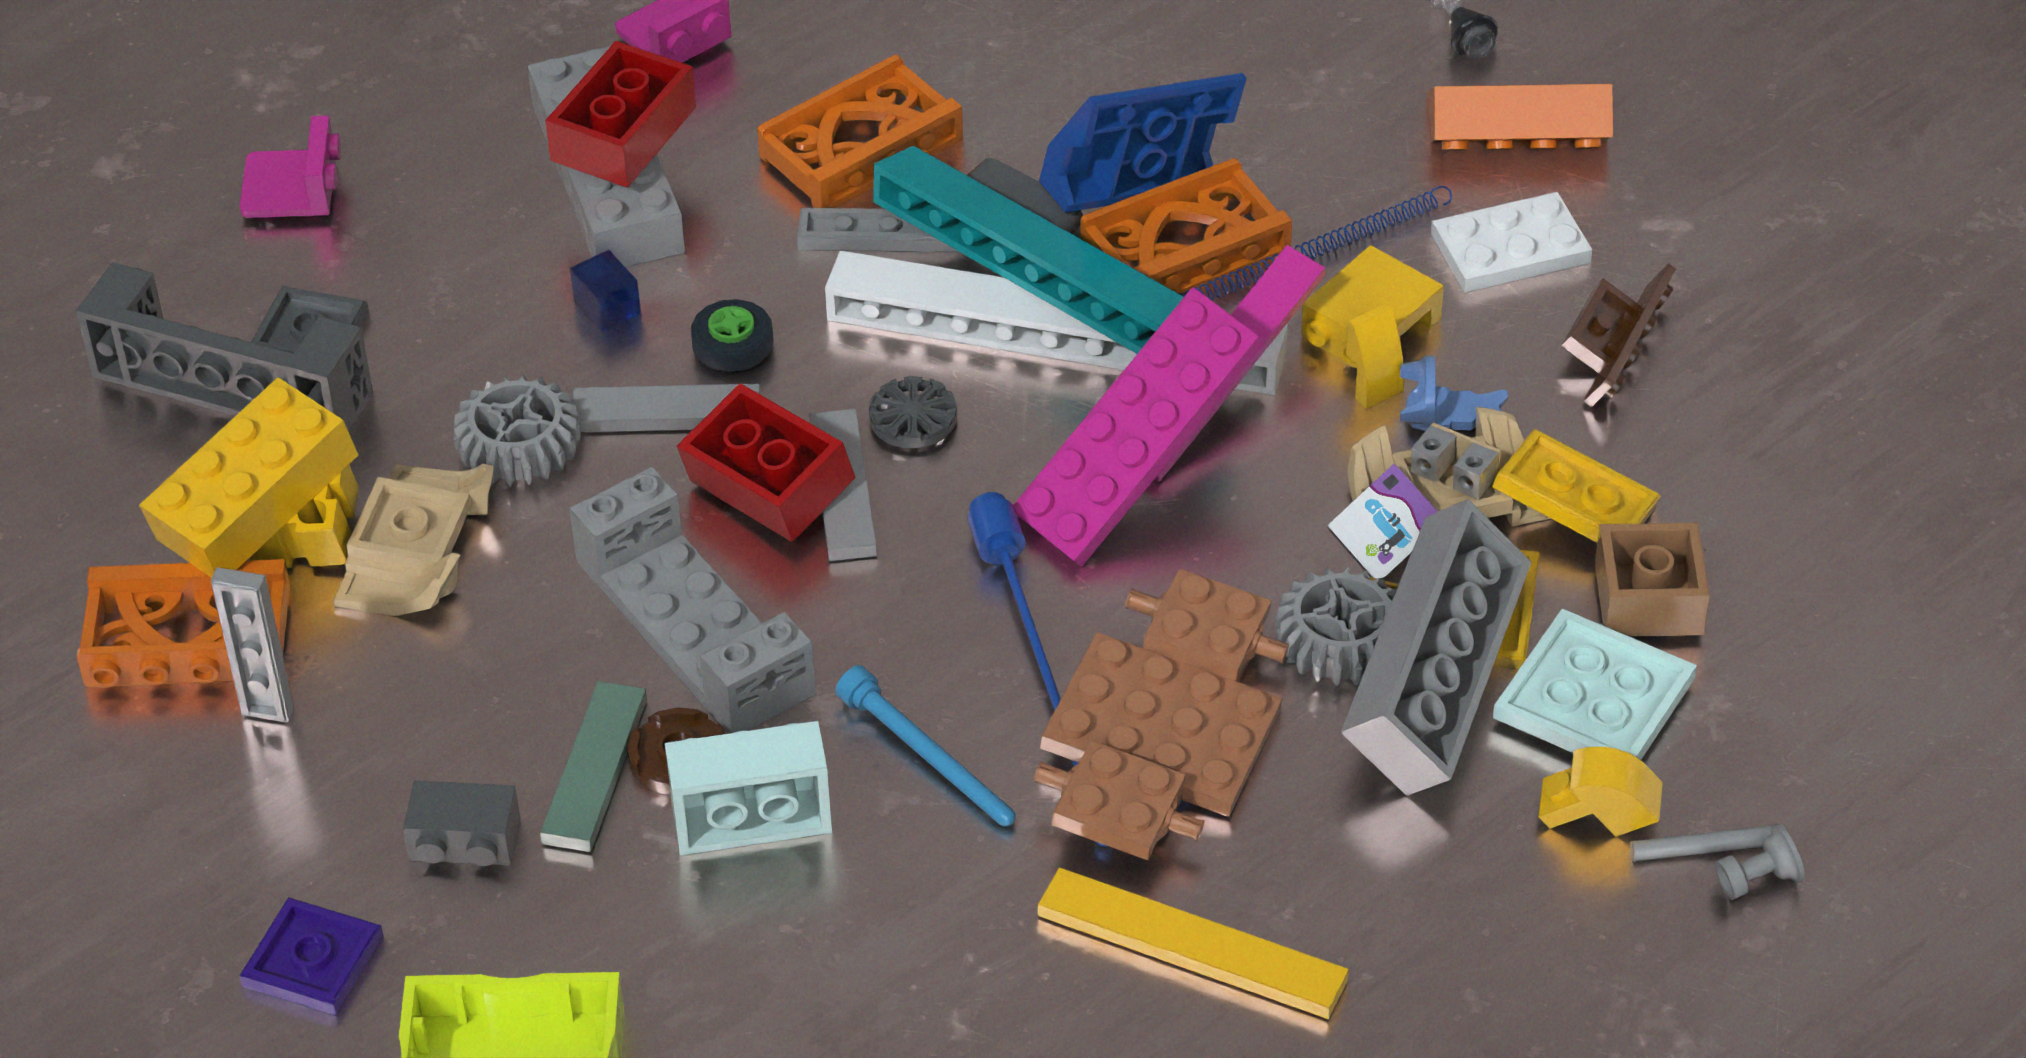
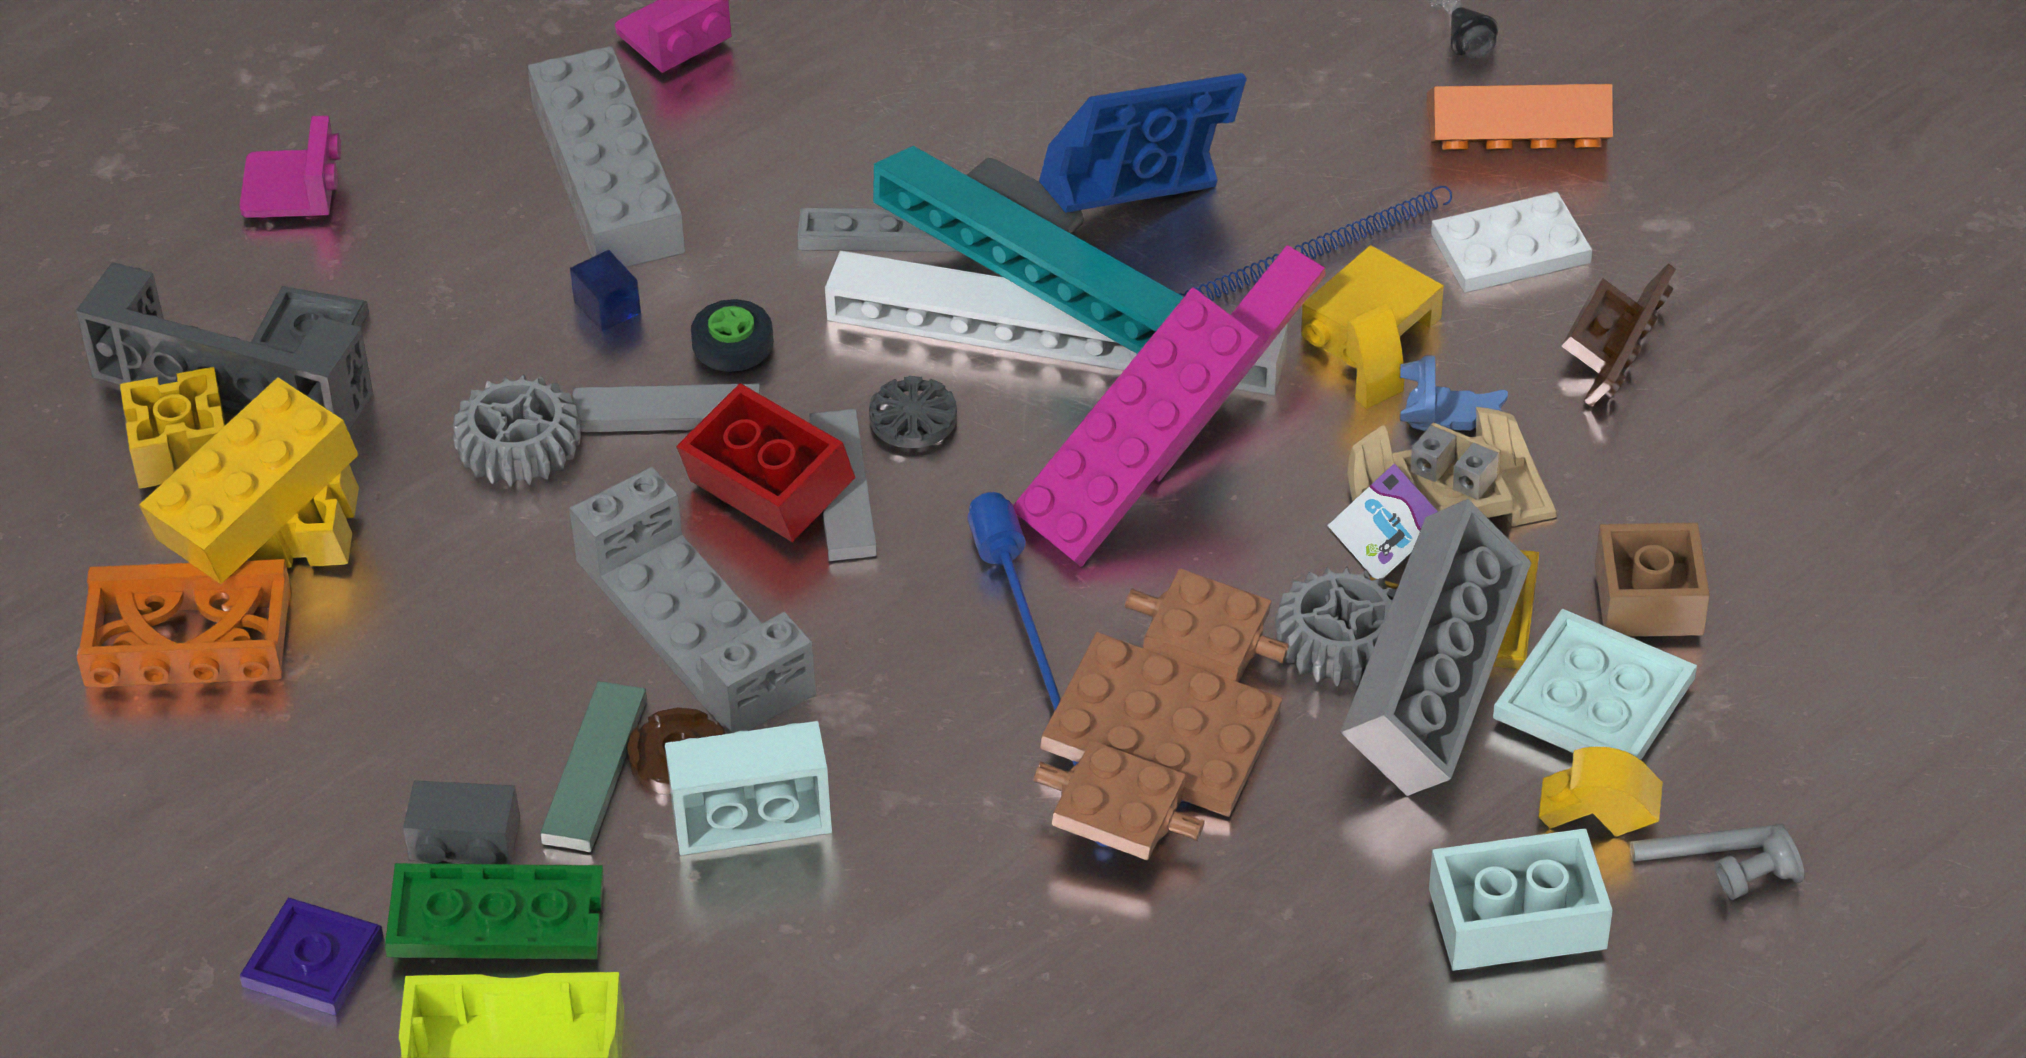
light grey tile [211,567,294,722] -> none
tan piece [334,463,493,616] -> none
red brick [545,41,696,188] -> none
orange fence [757,54,963,208] -> none
dark azure piece [835,665,1016,827] -> none
yellow tile [1038,867,1349,1019] -> none
orange fence [1080,158,1292,296] -> none
yellow tile [1492,429,1661,543] -> none
none -> yellow brick [120,367,226,489]
none -> green piece [385,863,604,959]
none -> light aqua brick [1429,828,1613,971]

